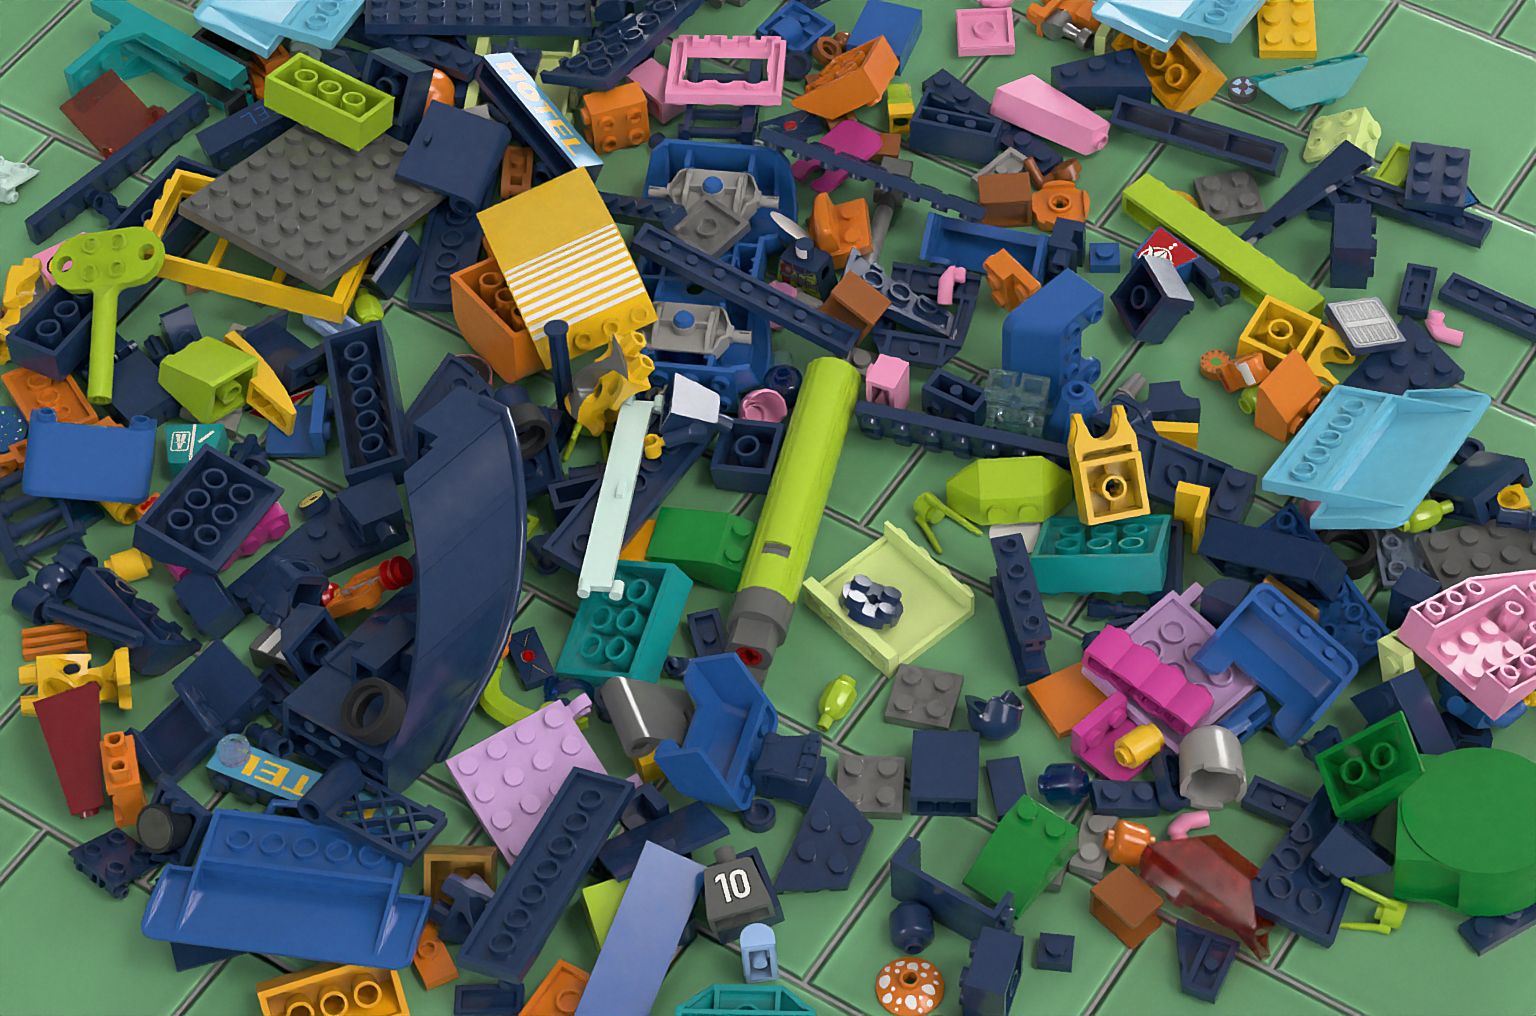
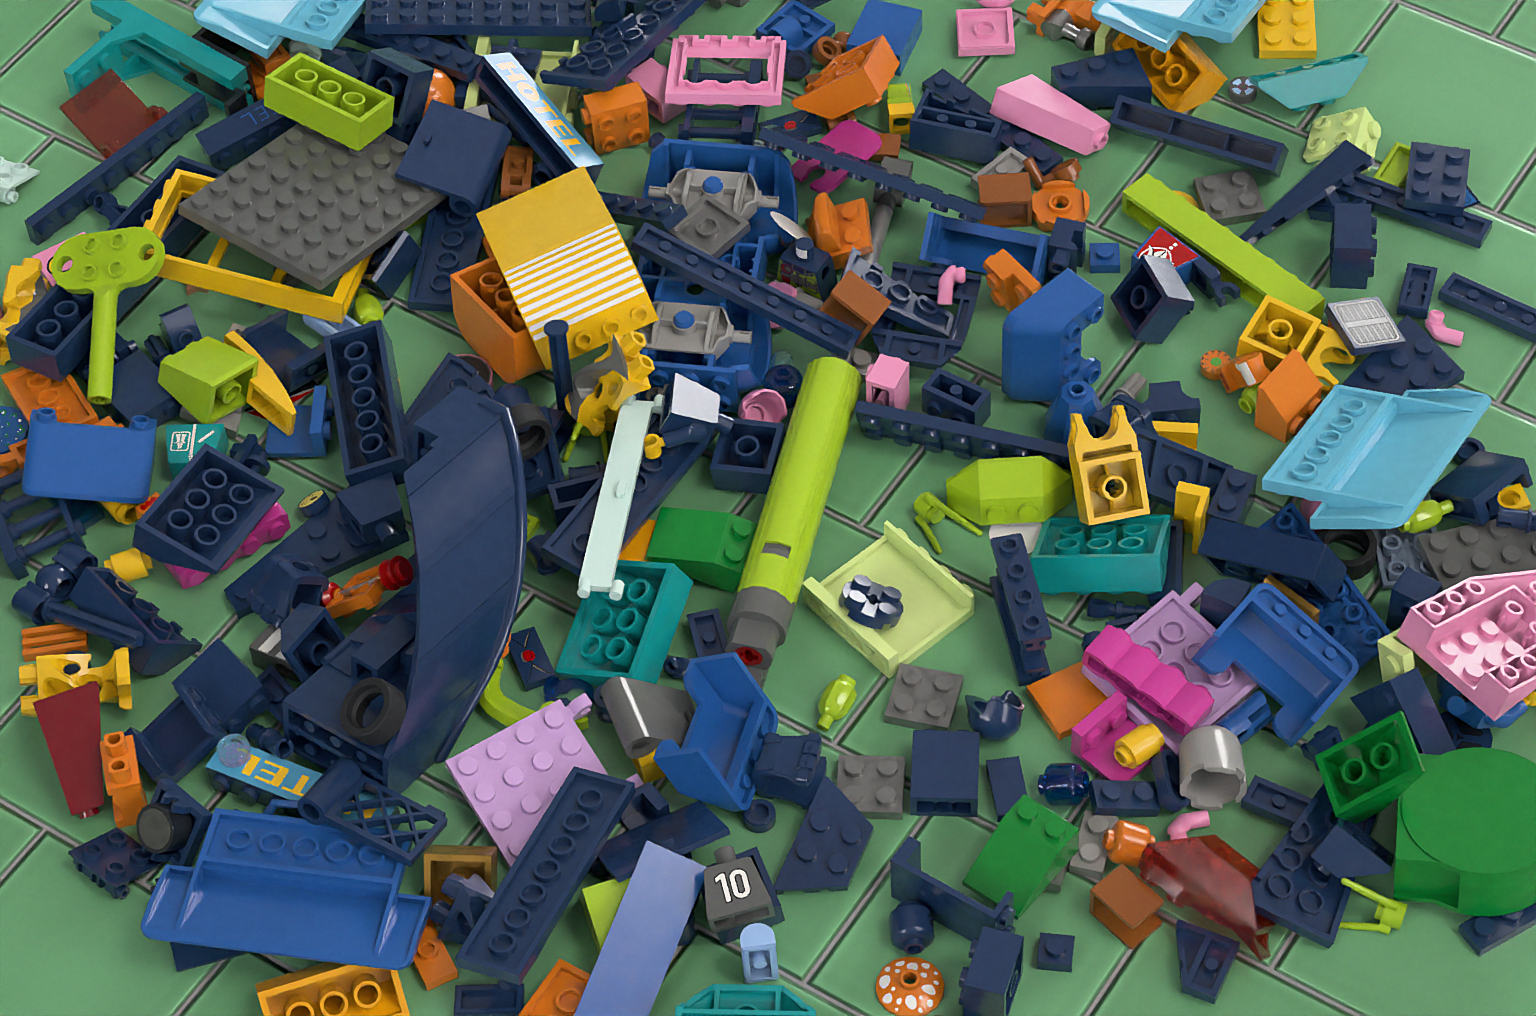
dark blue brick [172,570,246,640] -> none
clear light blue hips [984,368,1051,439] -> none

